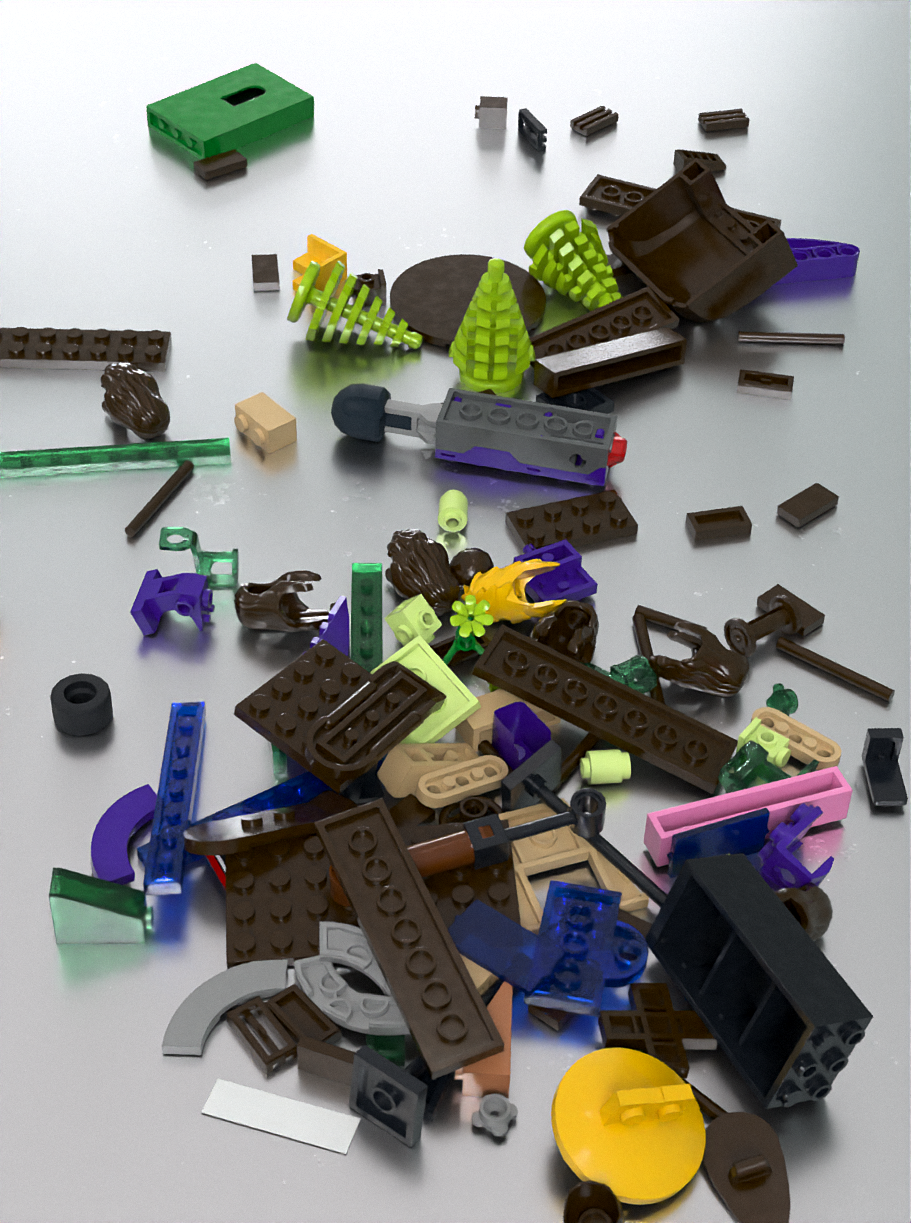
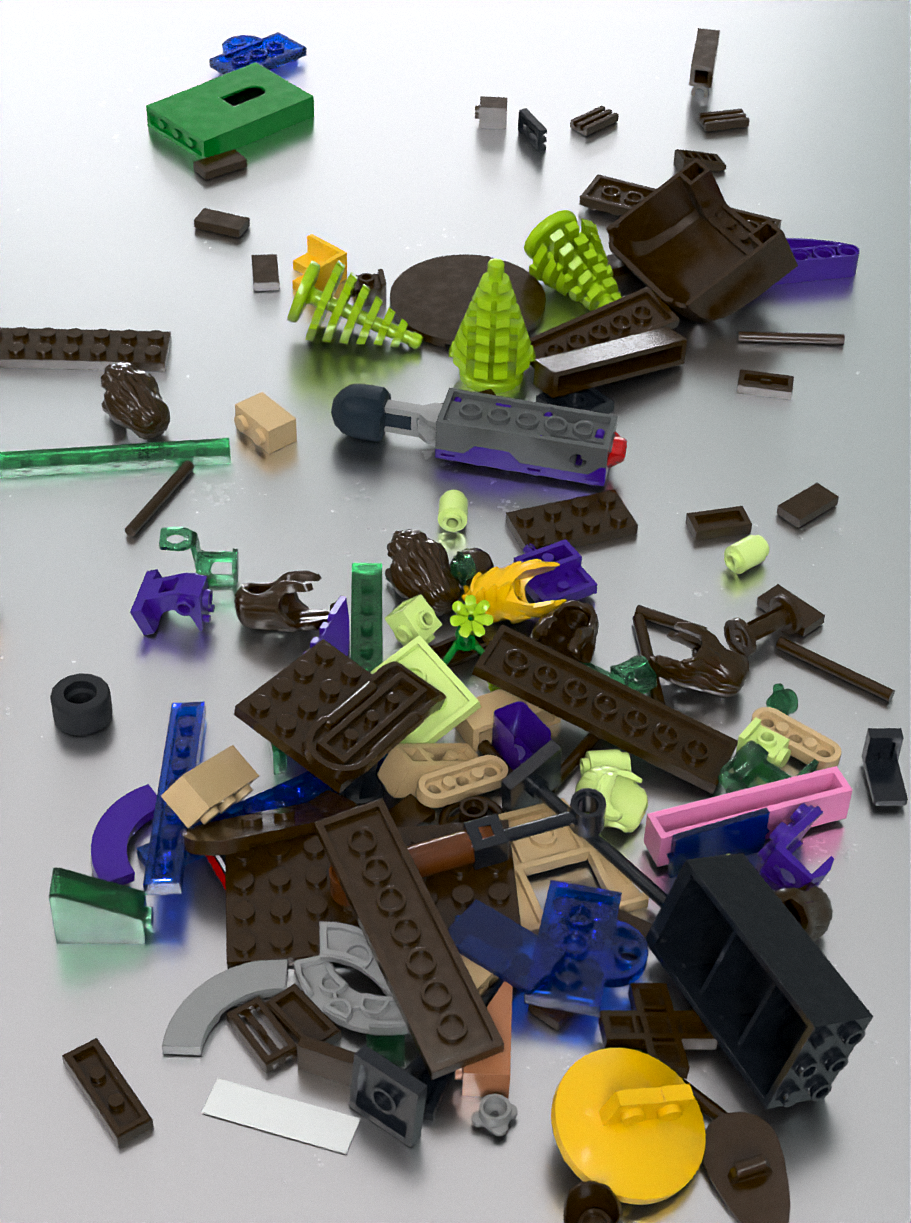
none -> dark brown tile [62,1038,154,1146]
none -> tan brick [161,745,259,828]
none -> dark brown tile [194,208,250,238]
none -> clear blue plate [209,32,307,75]
none -> clear green plate [451,551,476,586]
none -> yellowish green hair [575,765,648,833]
none -> dark brown brick [689,28,720,98]
none -> yellowish green brick [724,535,769,574]

